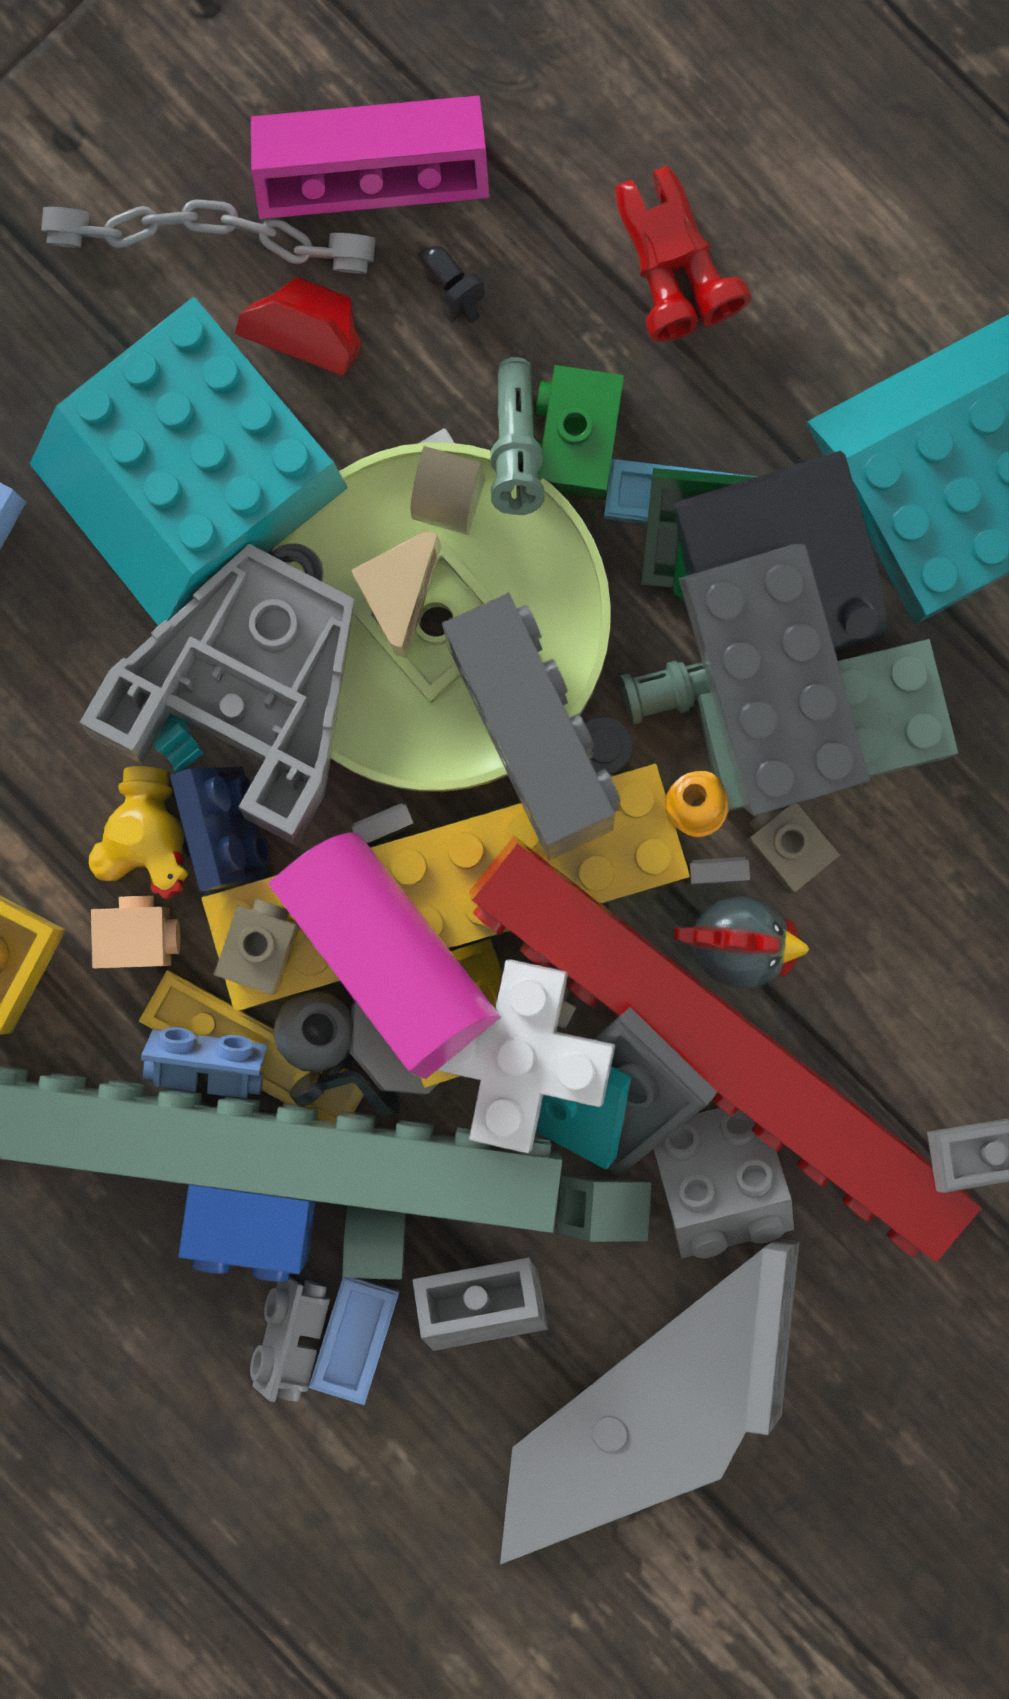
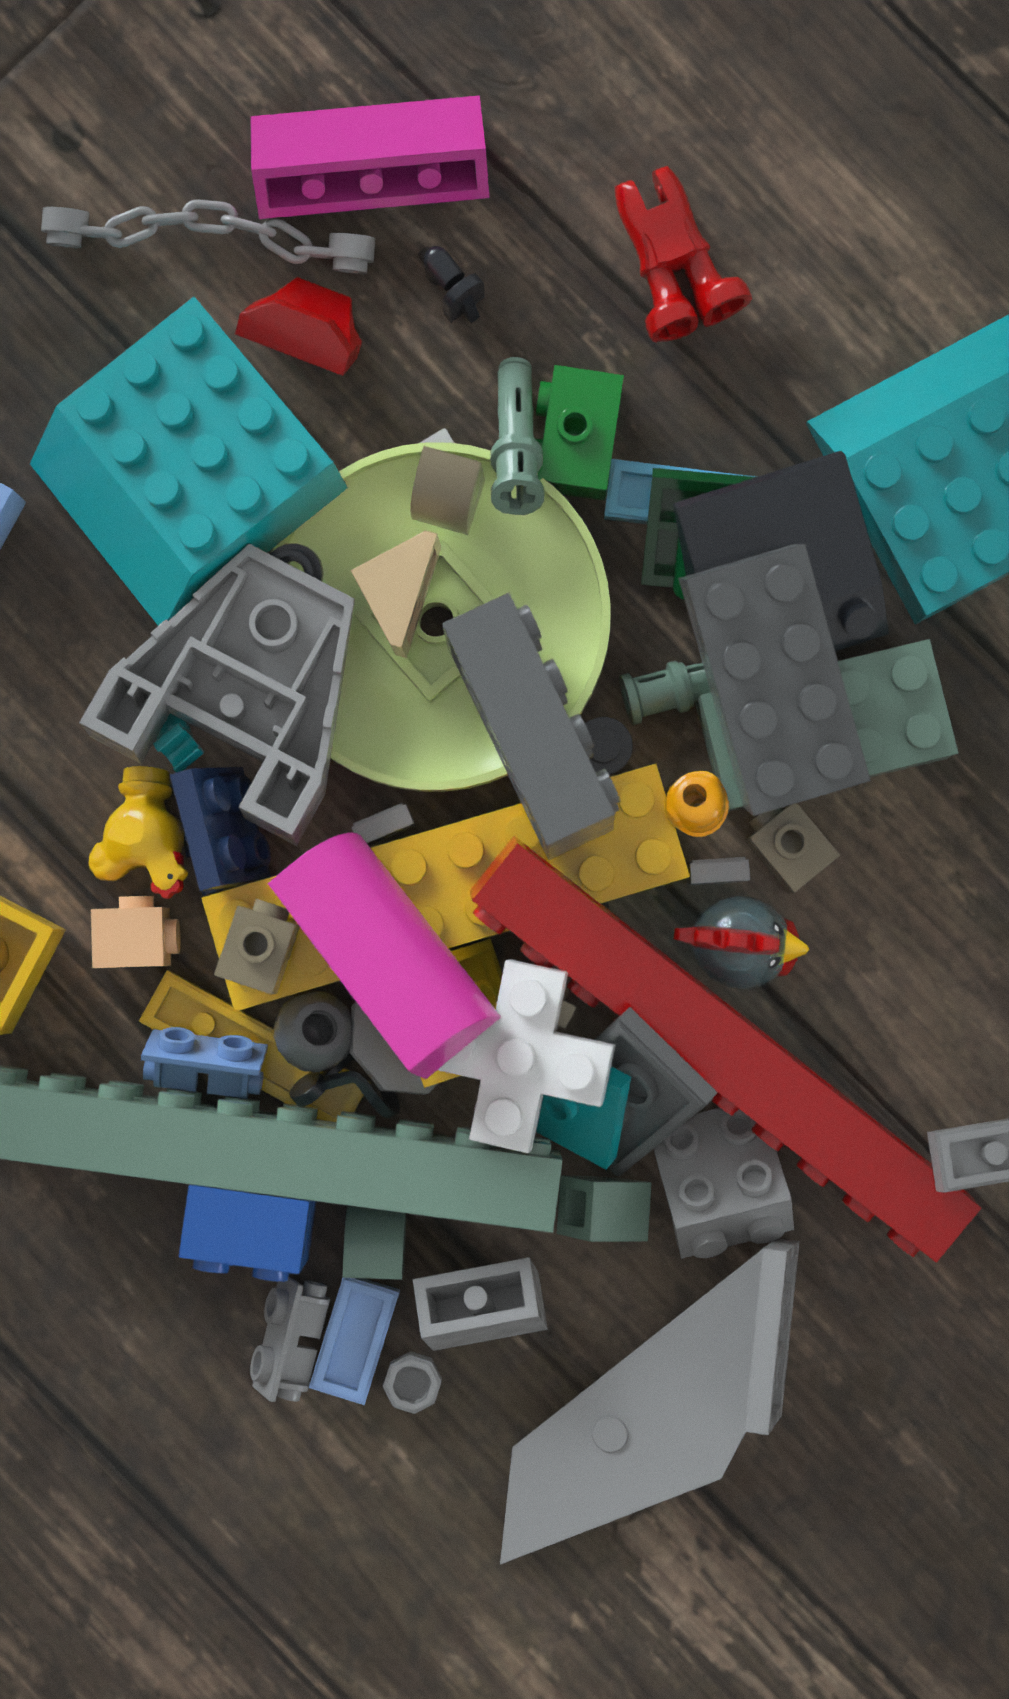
none -> light grey tile [383,1351,442,1414]

